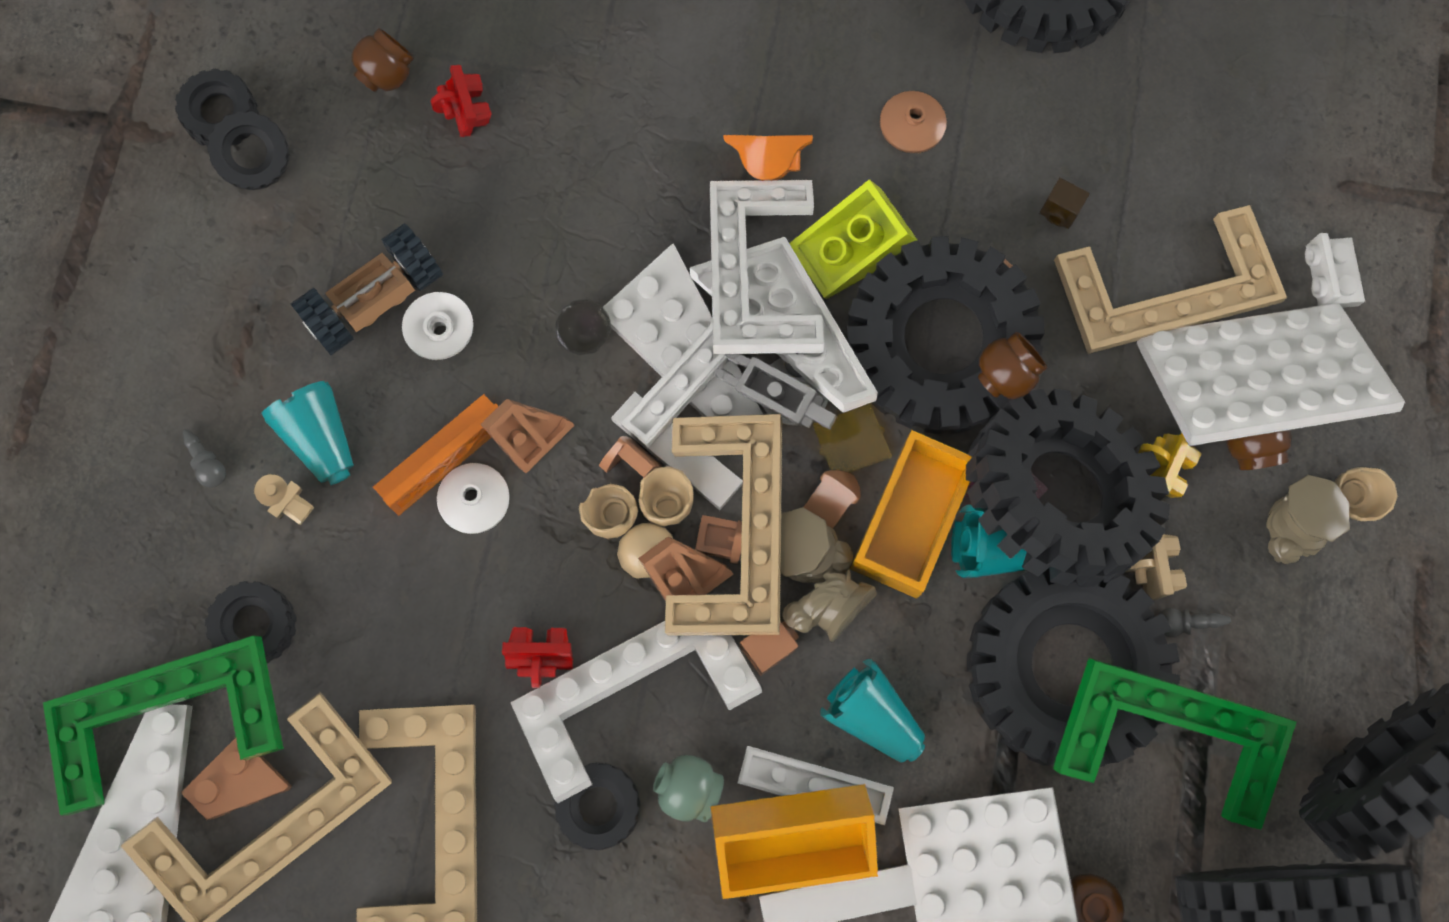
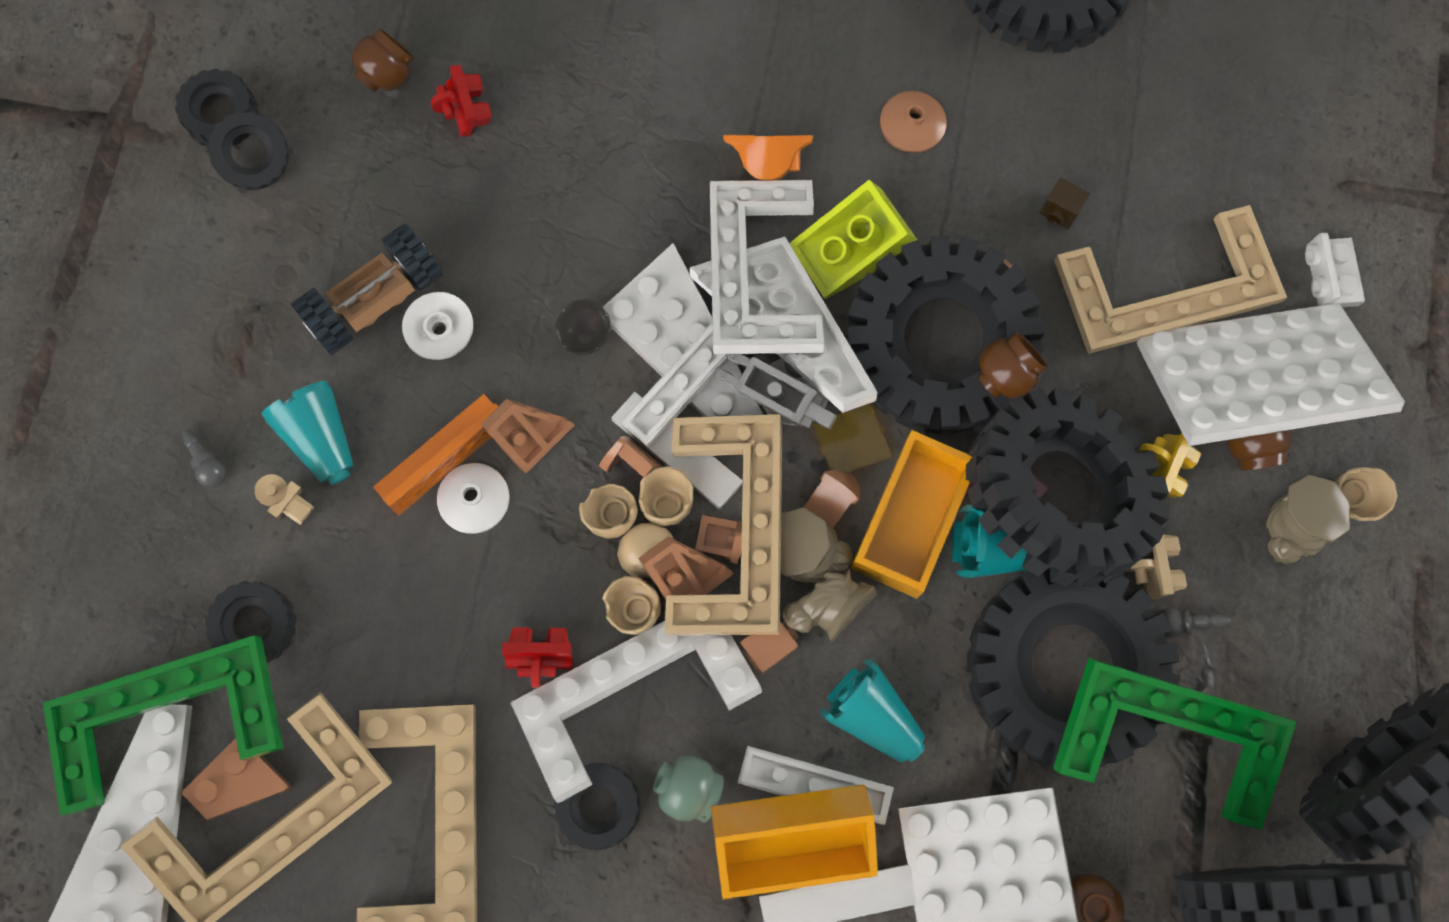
none -> tan hair [602,576,661,635]

